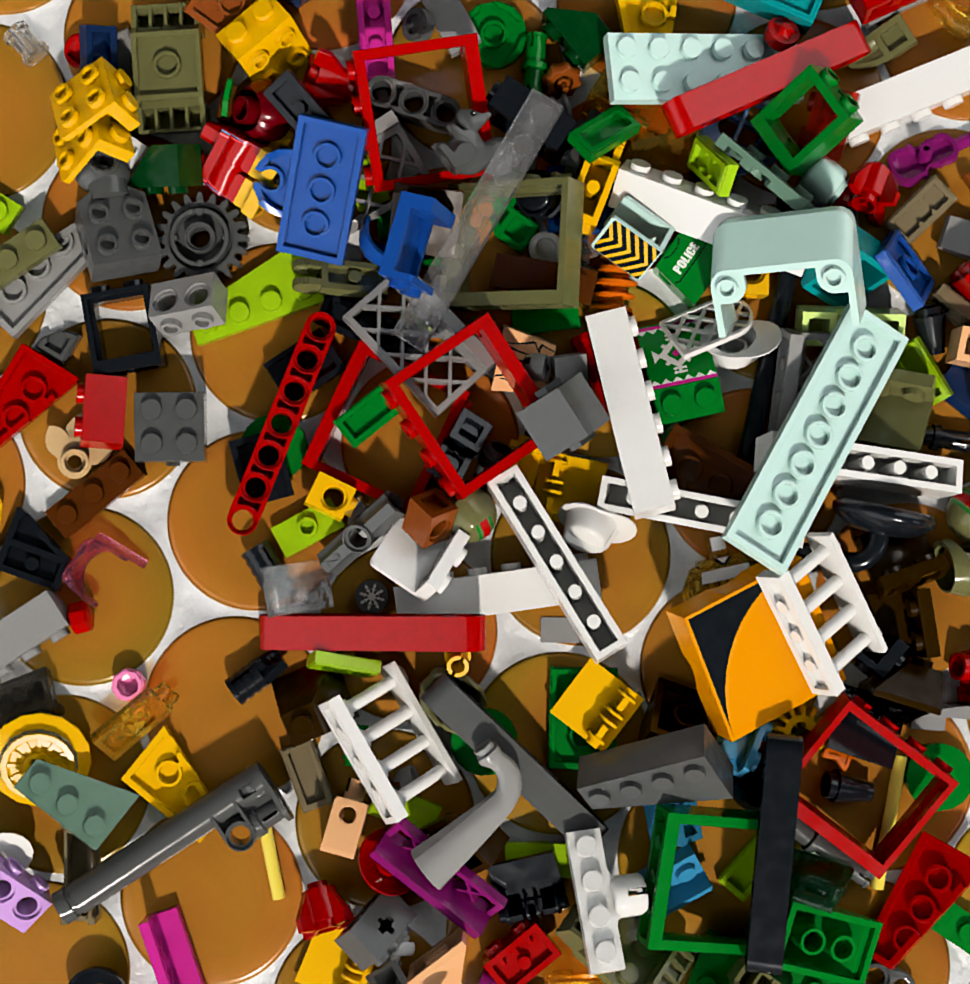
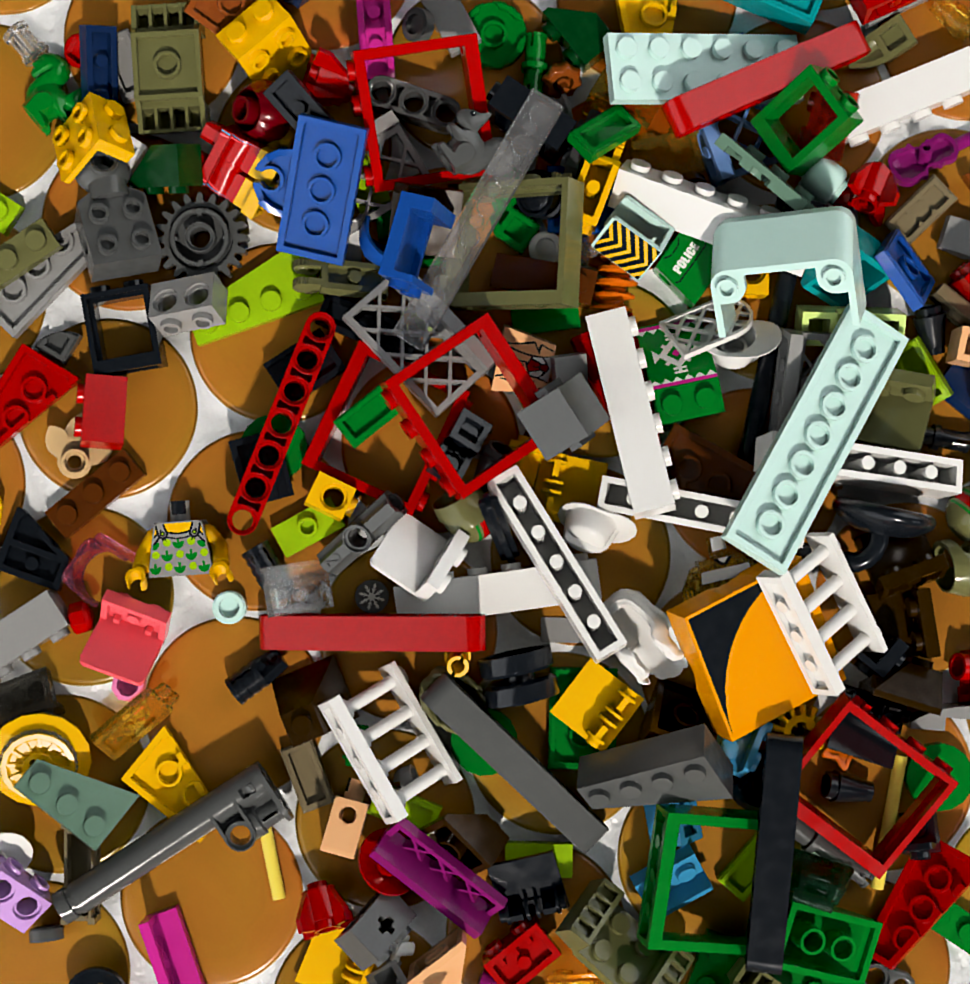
yellow bracket [50,56,141,141] -> none
dark grey brick [134,391,207,466] -> none
piece [217,78,238,124] -> none
lime plate [306,650,382,678] -> none
dark orange brick [402,488,458,549] -> none
light grey animal [410,739,522,890] -> none
light grey hinge [523,353,548,382] -> none
white plate [564,828,649,976] -> none
lime plate [687,134,739,197] -> none
red tile [763,17,800,52] -> none
none -> green animal [22,53,81,136]
none -> dark grey tile [29,924,64,943]
none -> coral bracket [79,589,172,686]
none -> torso [125,500,234,591]
none -> light aqua tile [212,590,248,624]
none -> black axle [478,493,520,563]
none -> black wheel [478,644,560,709]
none -> white hair [603,589,688,685]
none -> black bracket [899,812,941,860]

